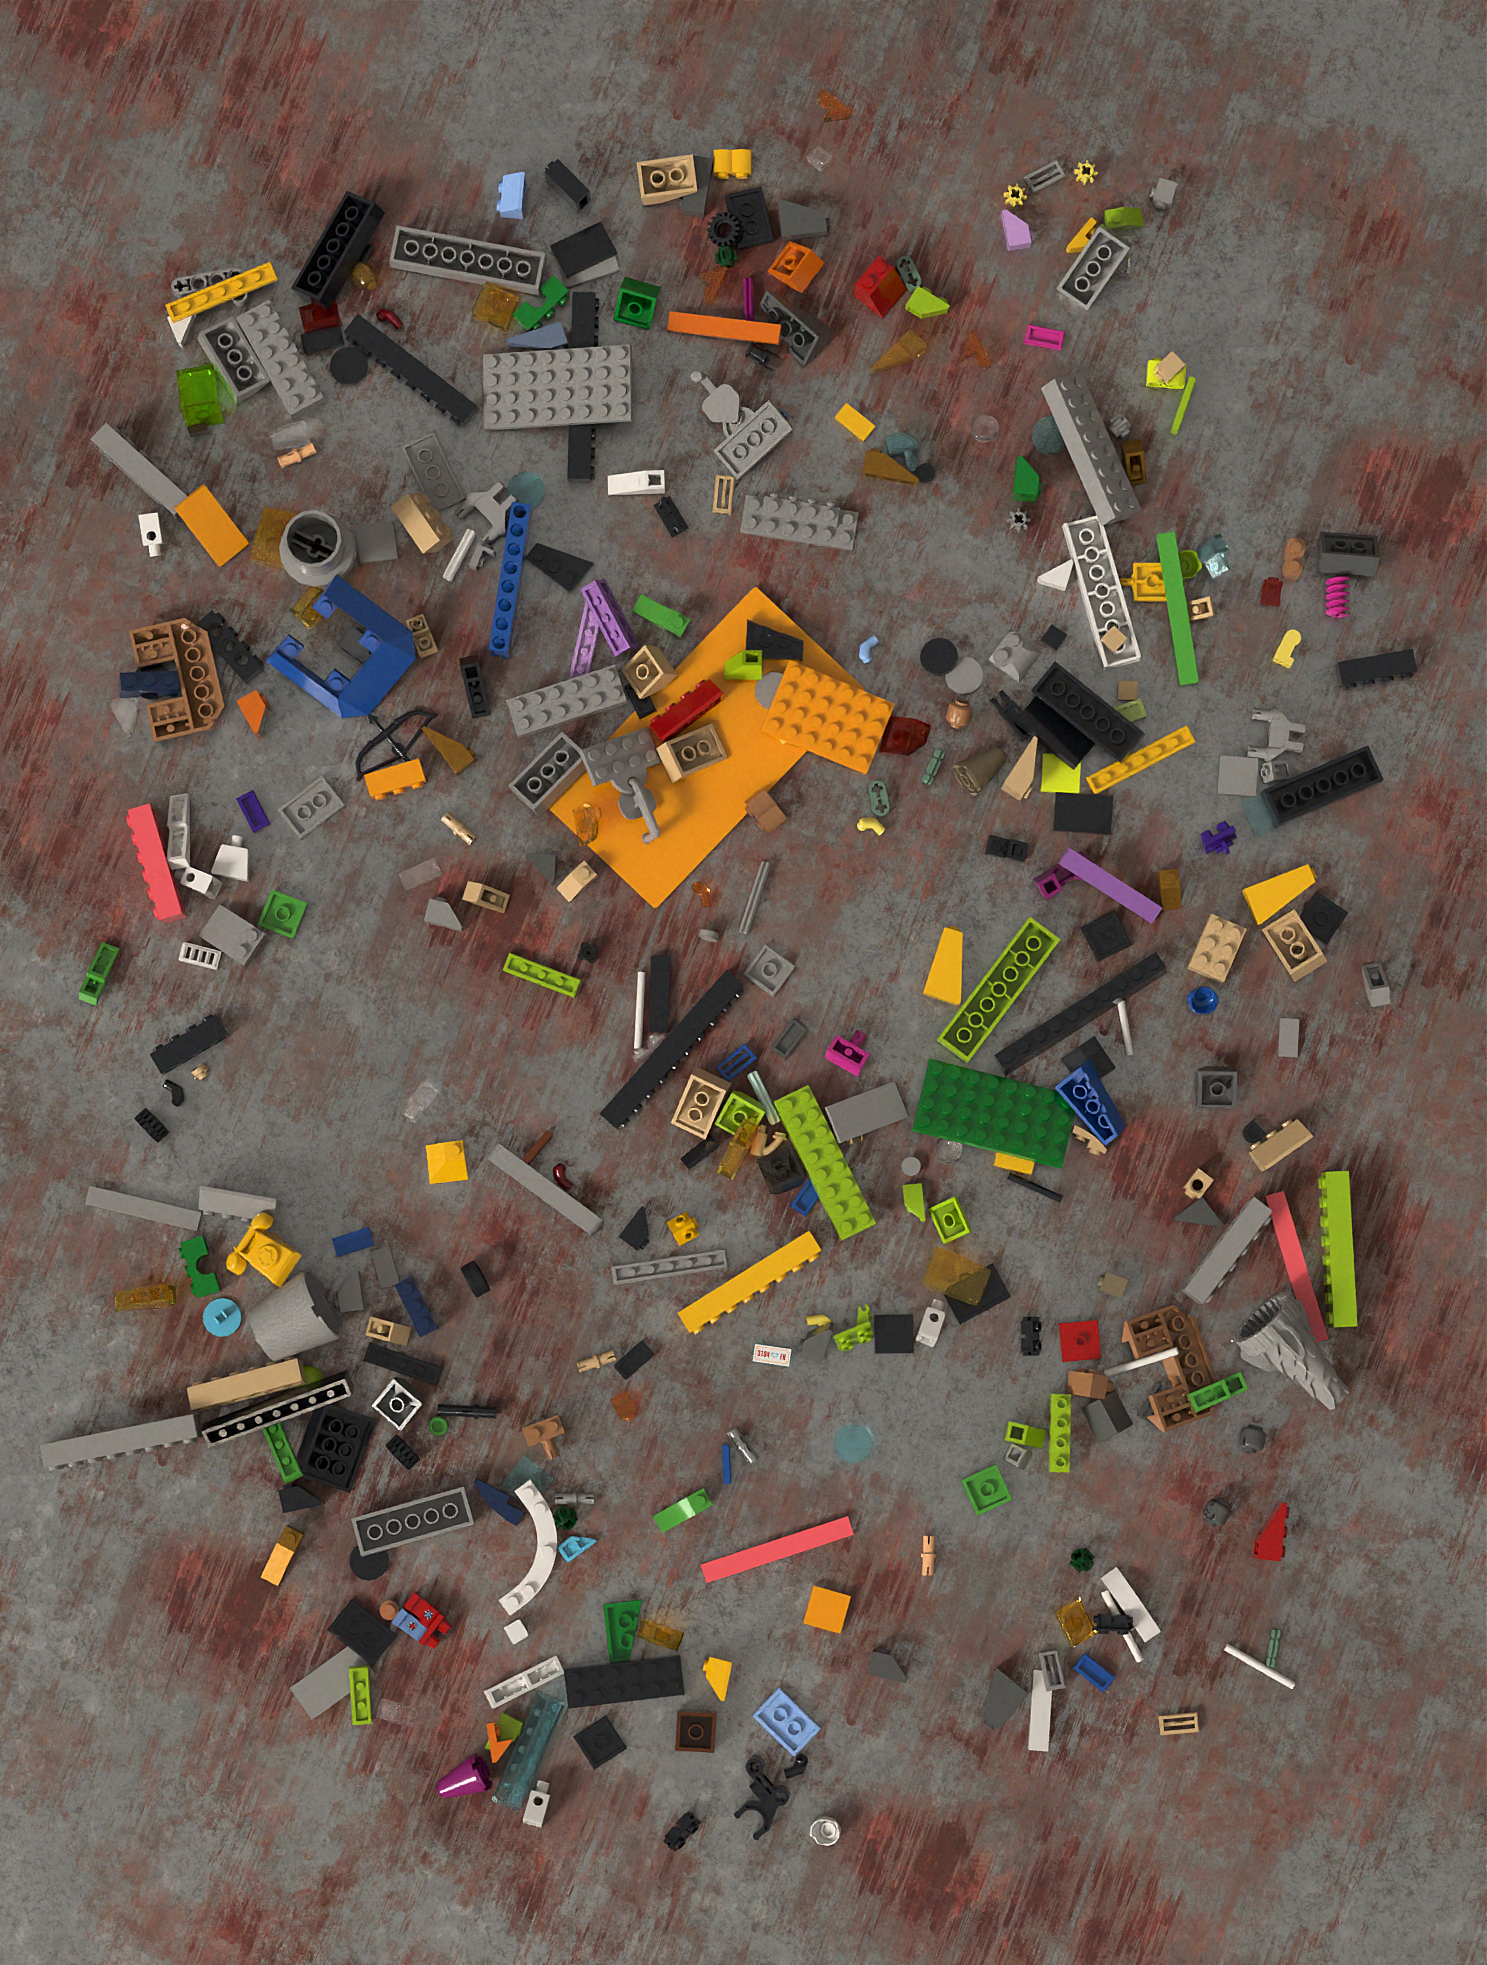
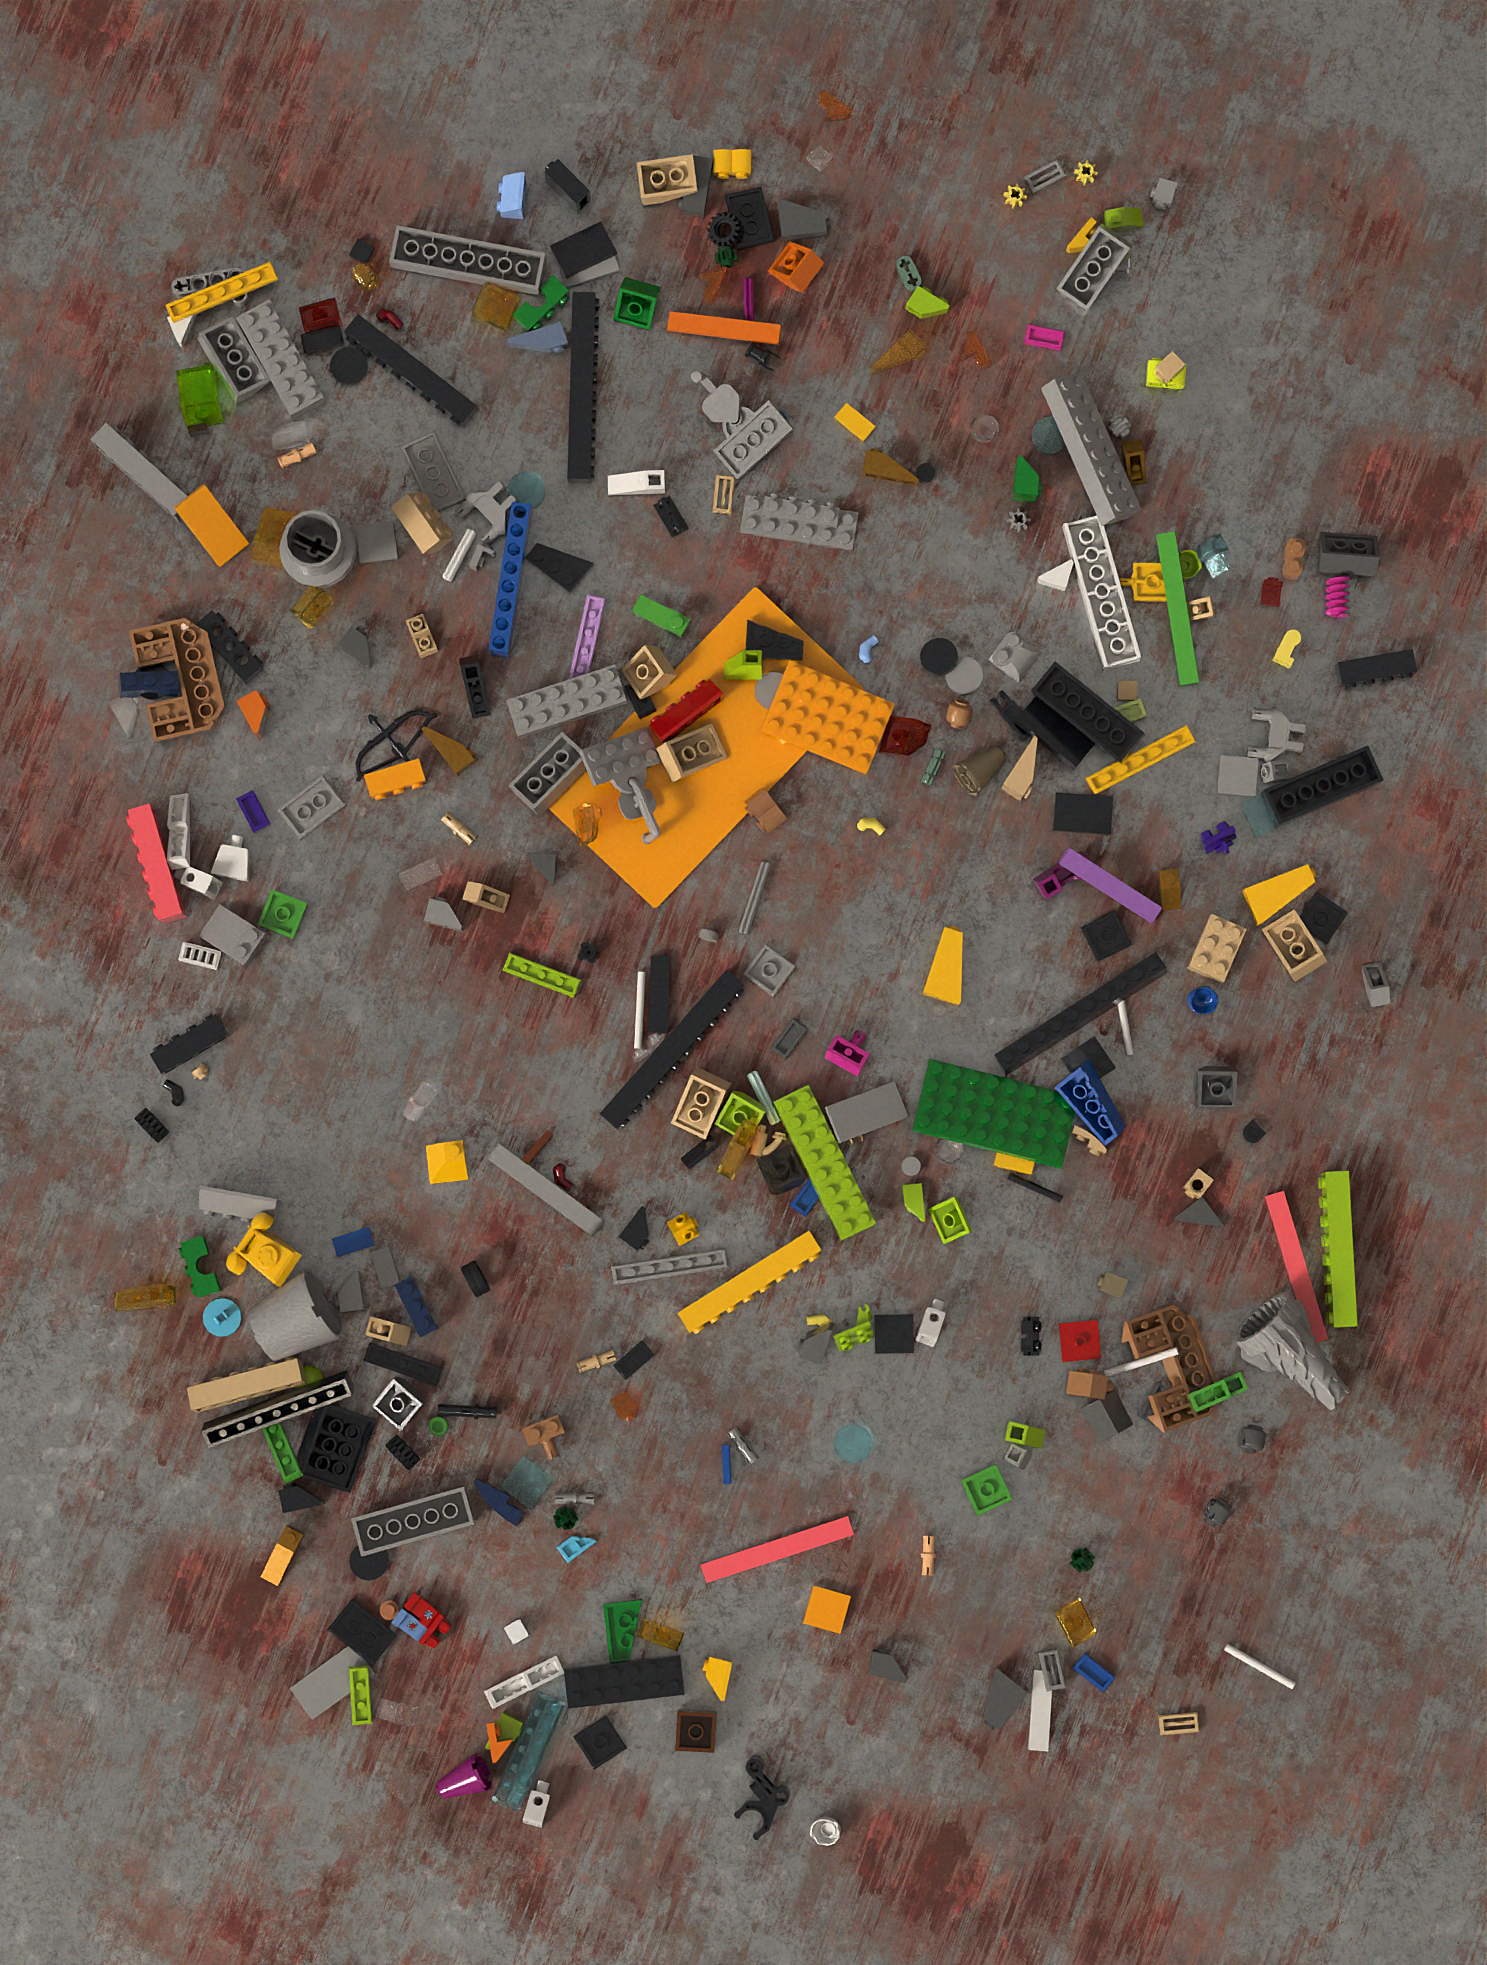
light grey brick [40,1414,202,1471] -> none
bright green slope [79,942,120,1006] -> none
light grey tile [85,1186,202,1231] -> none
white torso [138,513,165,557] -> none
blue slope [266,574,416,718] -> none
black brick [291,191,385,310] -> none
light grey plate [483,345,633,430] -> none
white plate [498,1479,557,1616] -> none
tan slope [557,861,598,903] -> none
medium lavender fence [580,579,640,656] -> none
bright green slope [653,1488,713,1533] -> none
black hinge [663,1811,701,1851] -> none
clear orange arm [691,882,711,908] -> none
blue tile [715,1043,757,1082] -> none
white tile [752,1343,793,1368] -> none
light blue tile [752,1687,821,1756] -> none
dark grey wedge [759,290,833,366] -> none
black arm [784,1754,808,1779] -> none
red slope [854,256,907,319] -> none
sand green beam [868,781,890,817] -> none
clear light blue brick [885,433,919,472] -> none
clear yellow slope [922,1246,991,1306] -> none
lime brick [936,917,1061,1063] -> none
black tile [941,1263,1011,1324] -> none
black slope [985,835,1029,862] -> none
lavender slope [1001,209,1034,251] -> none
black tile [1041,624,1067,651] -> none
neon yellow tile [1041,753,1081,794] -> none
lime brick [1049,1394,1071,1473] -> none
black hinge [1092,1614,1135,1635] -> none
tan tile [1100,626,1128,653] -> none
white slope [1101,1567,1161,1642] -> none
white bar [1101,1590,1144,1663] -> none
lime tile [1170,376,1196,435] -> none
light grey brick [1181,1197,1272,1304] -> none
tan slope [1249,1119,1313,1172] -> none
red slope [1253,1501,1289,1562] -> none
sand green axle [1266,1629,1283,1667] -> none
light grey tile [1278,1018,1300,1058] -> none

